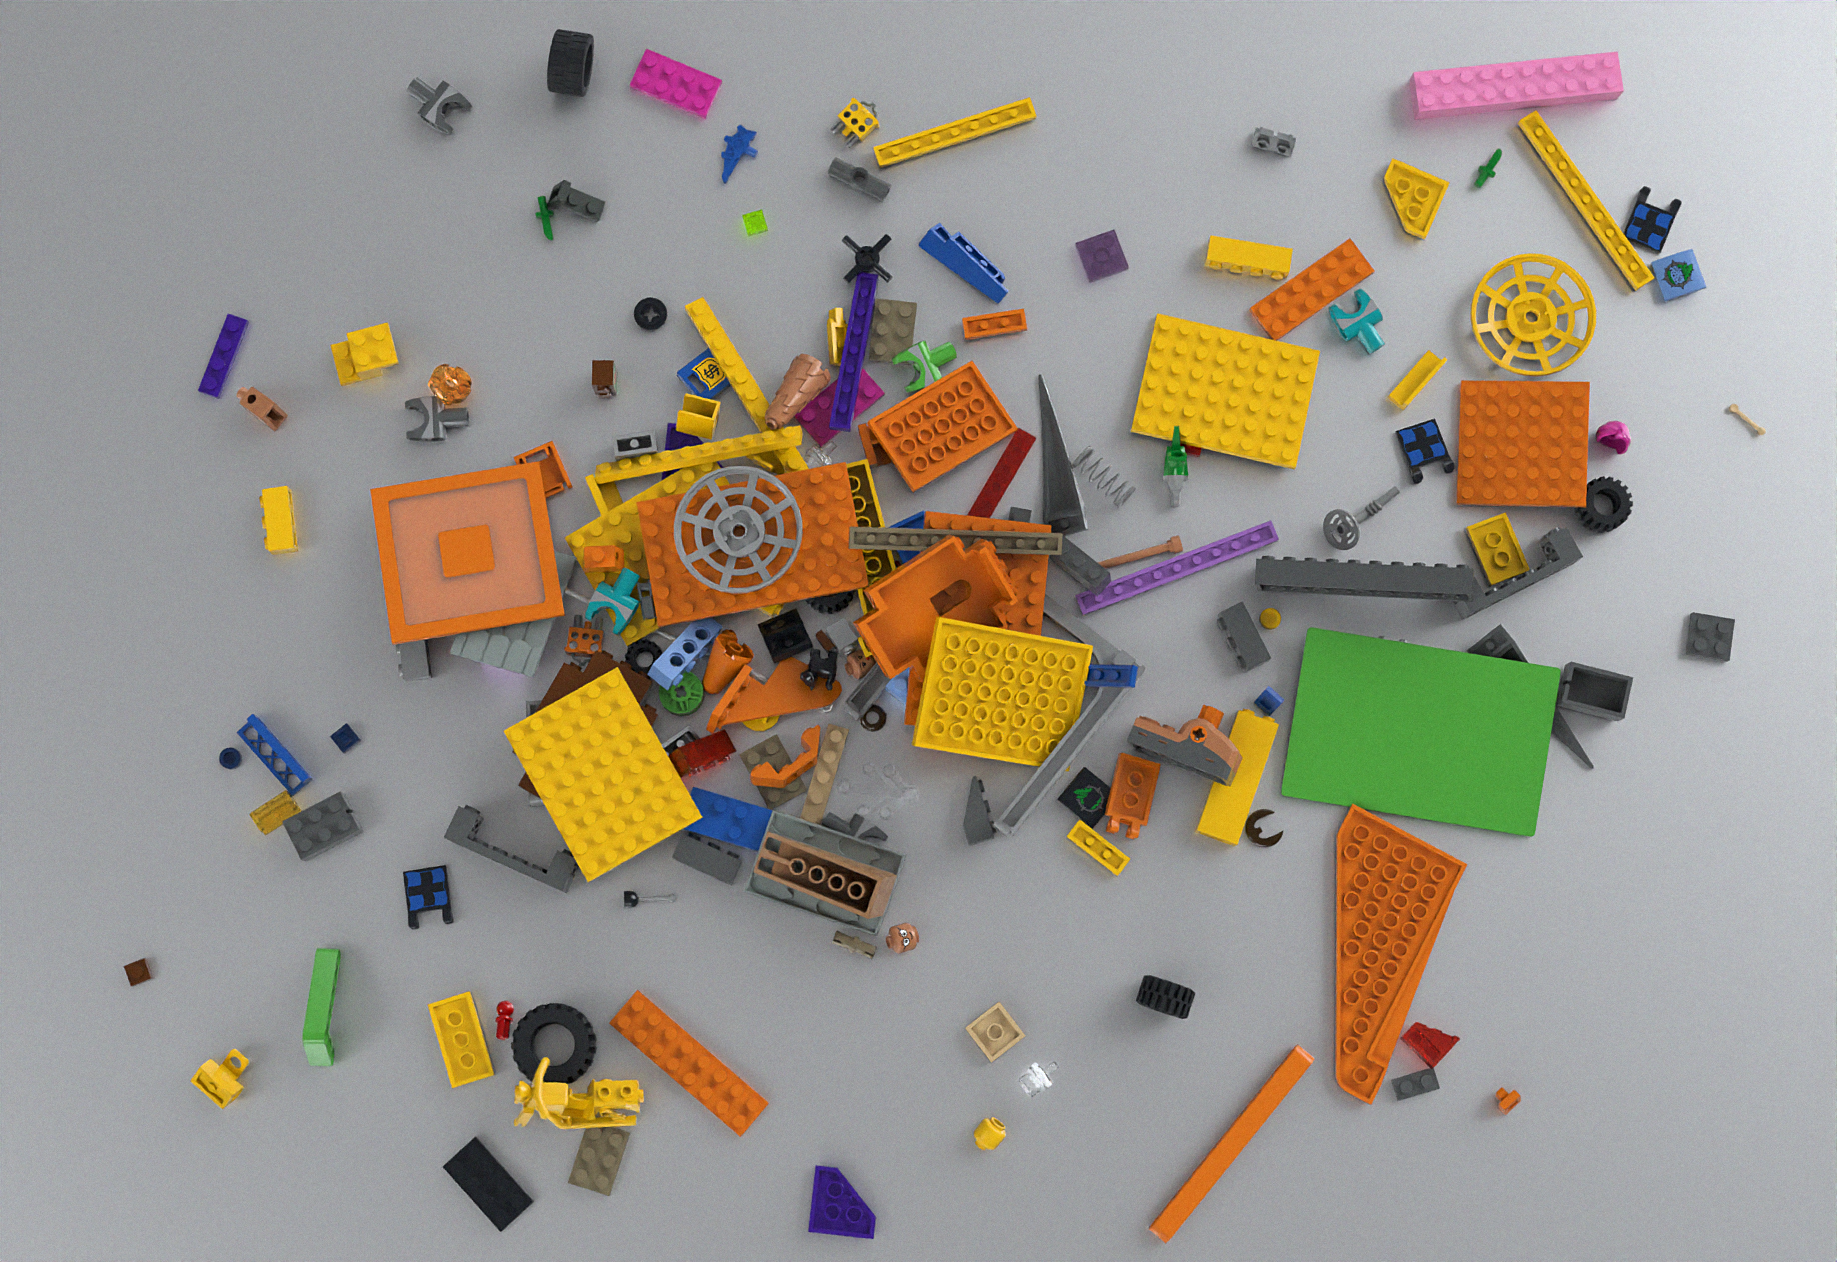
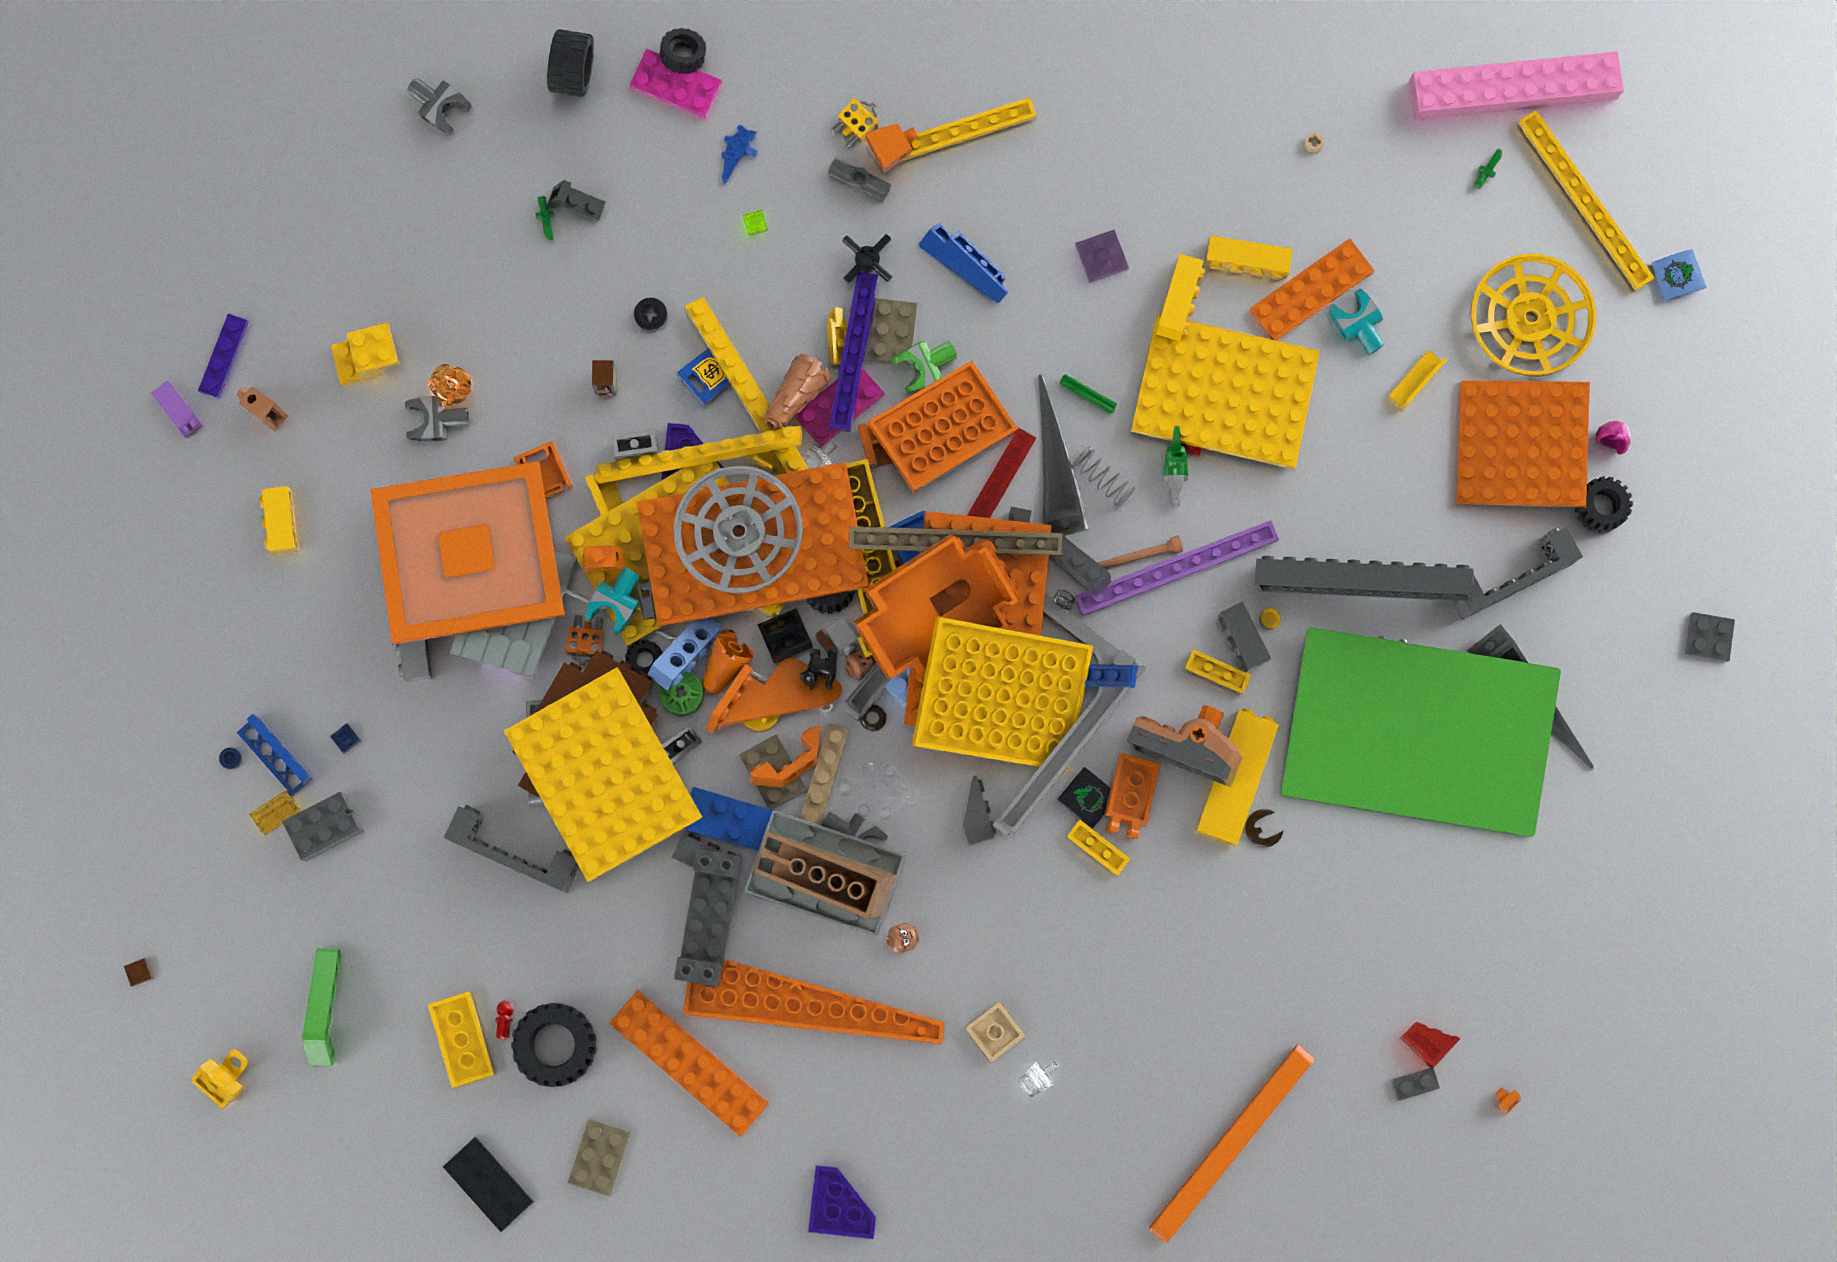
black flag [403,865,454,930] -> none
yellow piece [514,1057,644,1129] -> none
hinge [624,891,676,908] -> none
clear red brick [668,729,737,778] -> none
yellow piece [676,393,721,440] -> none
dark tan pin [832,930,877,959] -> none
orange plate [962,308,1027,340] -> none
yellow head [973,1117,1006,1150] -> none
black tyre [1136,975,1195,1019] -> none
hinge [1251,127,1296,156] -> none
blue plate [1254,686,1284,716] -> none
light grey dish [1323,486,1400,550] -> none
orange wing [1335,804,1468,1105] -> none
yellow plate [1383,158,1450,240] -> none
black flag [1395,418,1455,484] -> none
yellow plate [1465,512,1530,586] -> none
dark grey piece [1556,662,1633,721] -> none
black flag [1623,186,1682,253] -> none
tan hinge [1729,404,1766,435] -> none
none -> medium lavender hinge [151,380,203,438]
none -> black tyre [660,28,706,74]
none -> dark grey plate [674,849,742,987]
none -> orange wing [683,959,944,1044]
none -> orange torso [866,123,918,174]
none -> clear tile [1053,590,1075,610]
none -> green axle [1060,374,1117,413]
none -> yellow brick [1156,254,1205,341]
none -> yellow plate [1184,649,1251,695]
none -> tan bush [1305,132,1324,153]

